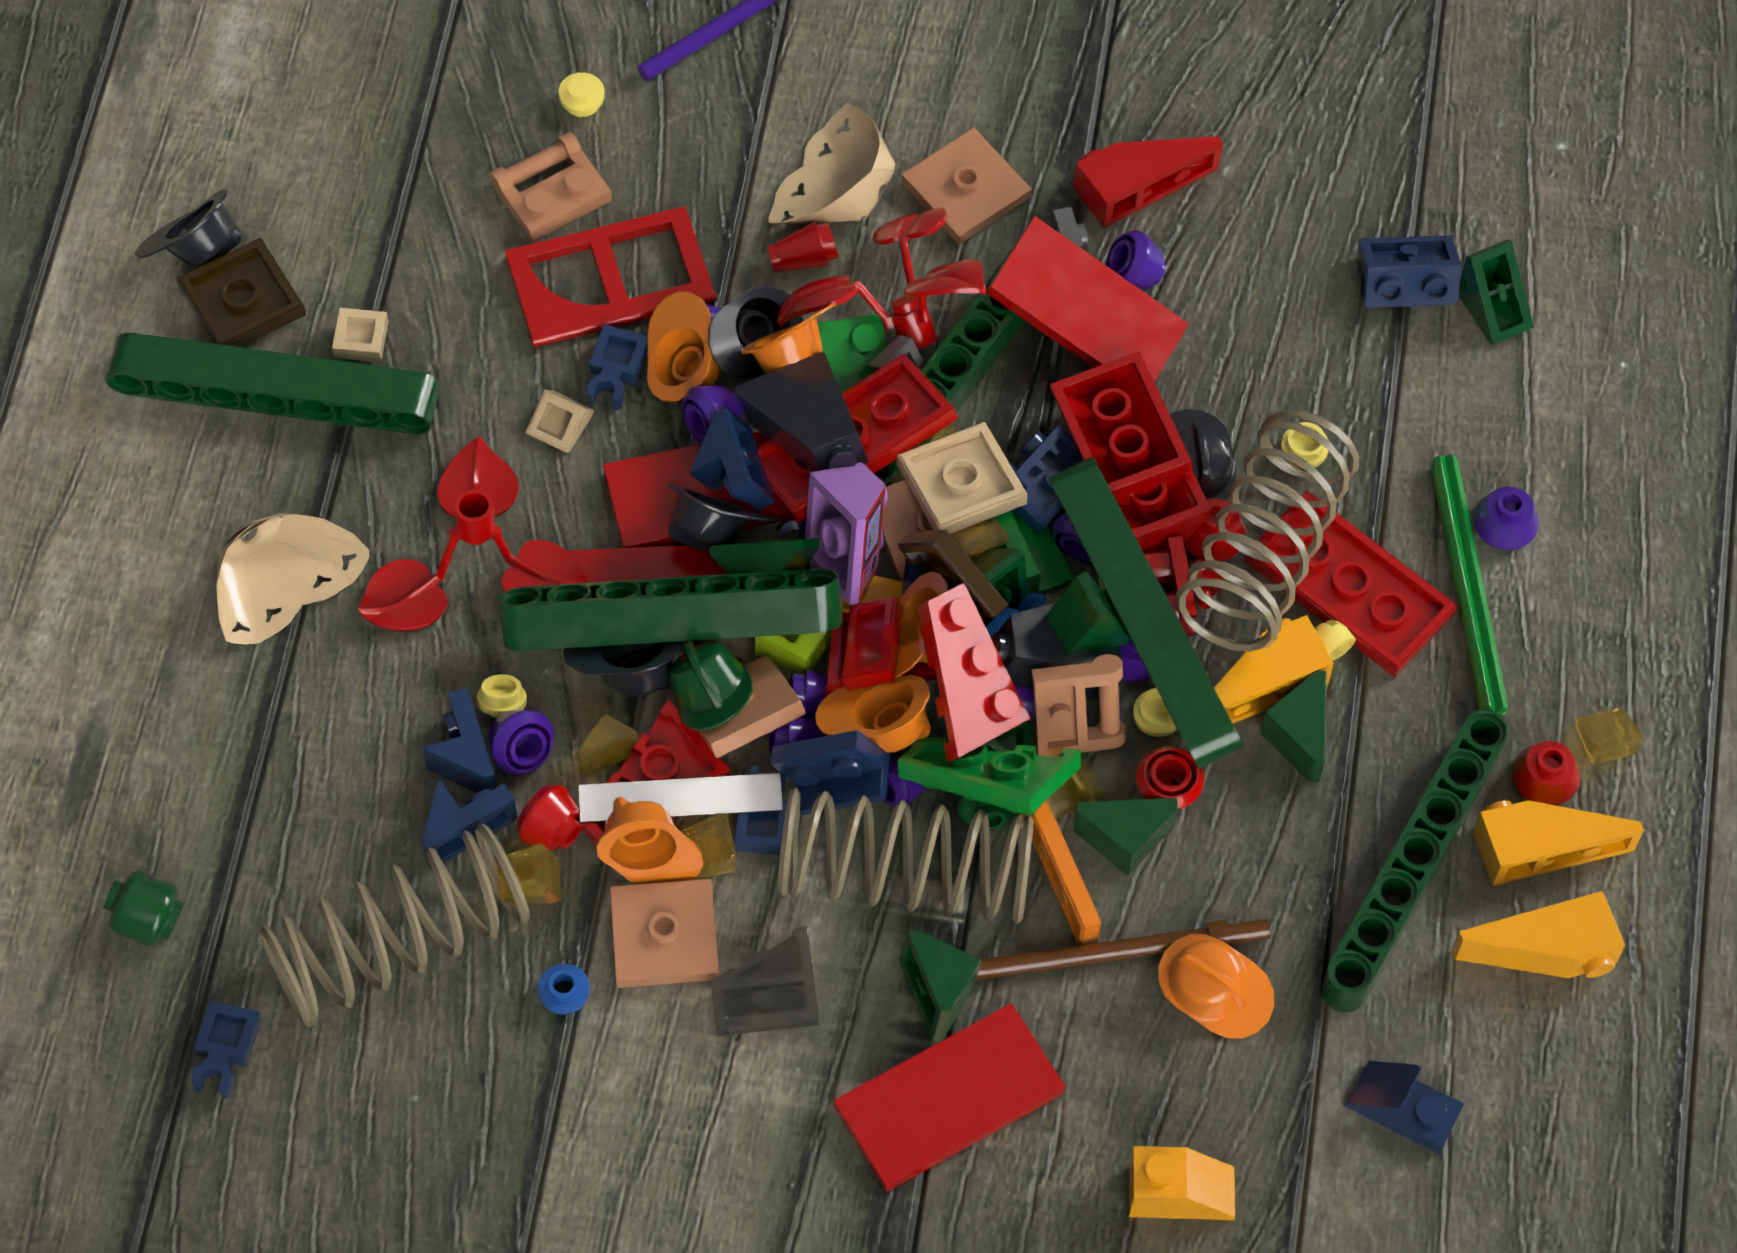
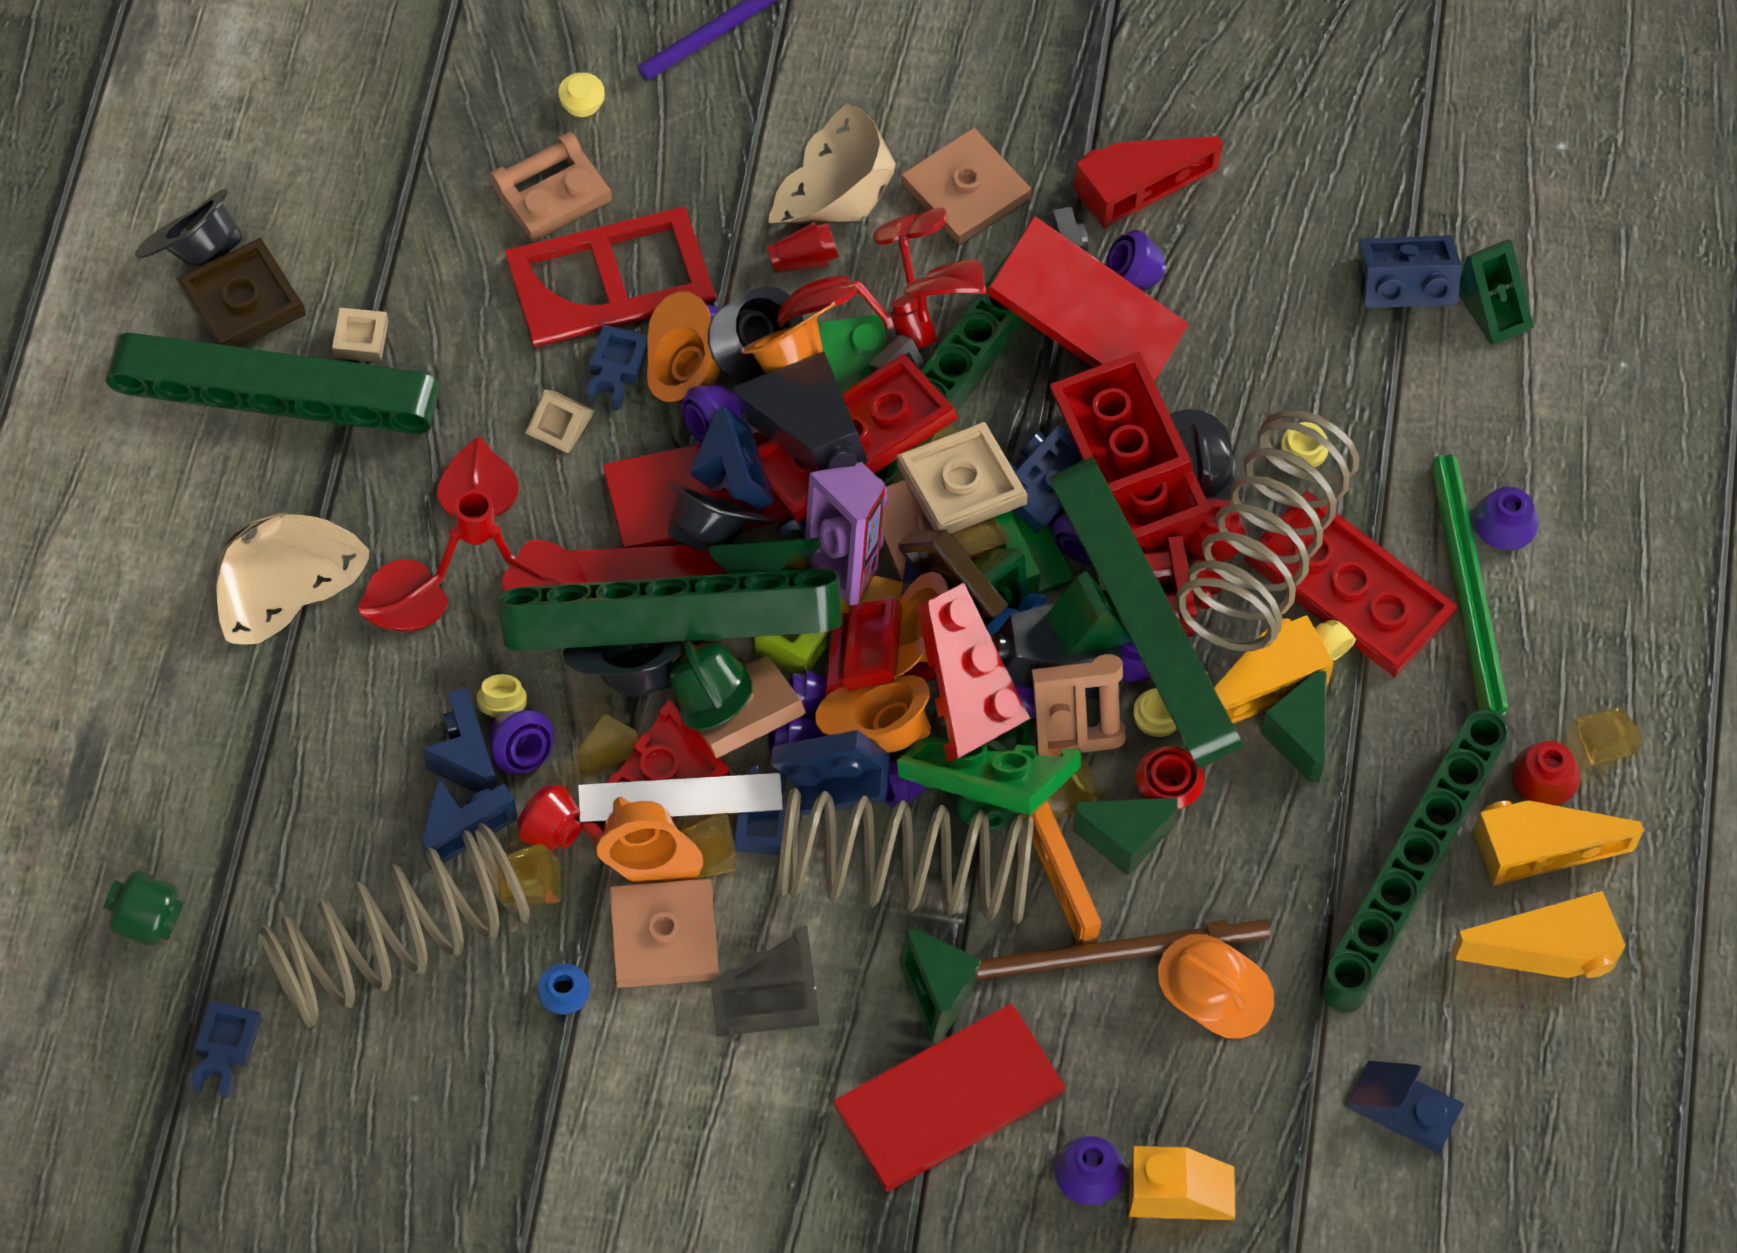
none -> dark purple cone [1054,1136,1126,1205]

